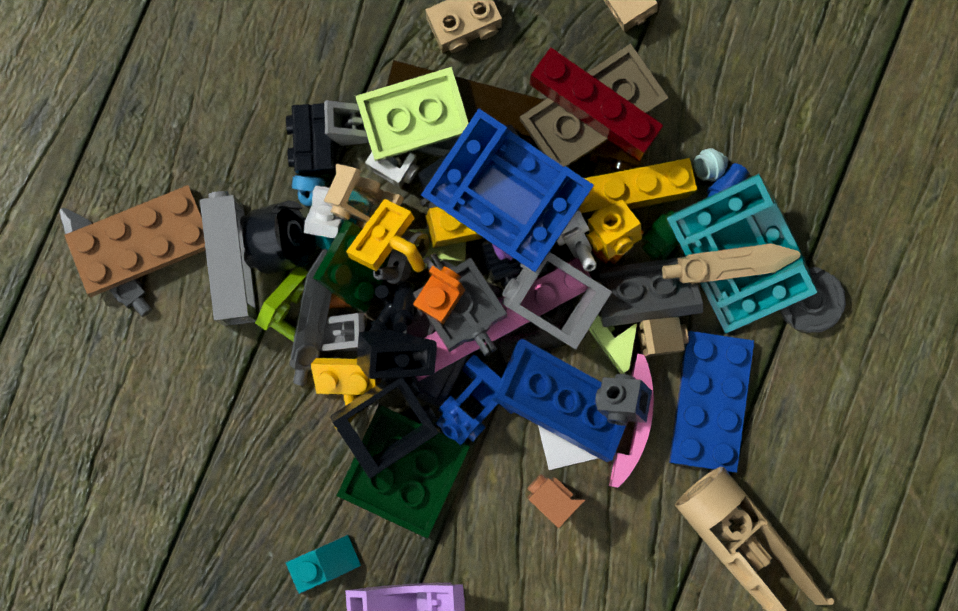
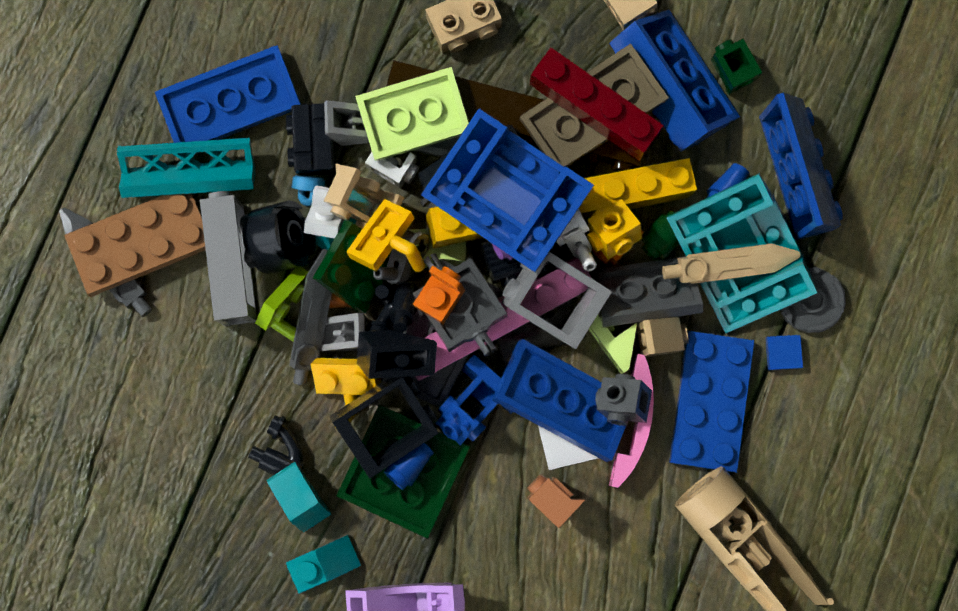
light aqua plate [694,148,728,182] -> none
none -> teal fence [117,138,256,198]
none -> blue plate [155,45,301,143]
none -> black plant [248,415,305,475]
none -> teal slope [267,462,331,533]
none -> blue cone [384,443,434,490]
none -> blue slope [609,9,740,152]
none -> dark green brick [711,39,762,95]
none -> blue slope [759,93,843,241]
none -> blue tile [765,335,803,370]

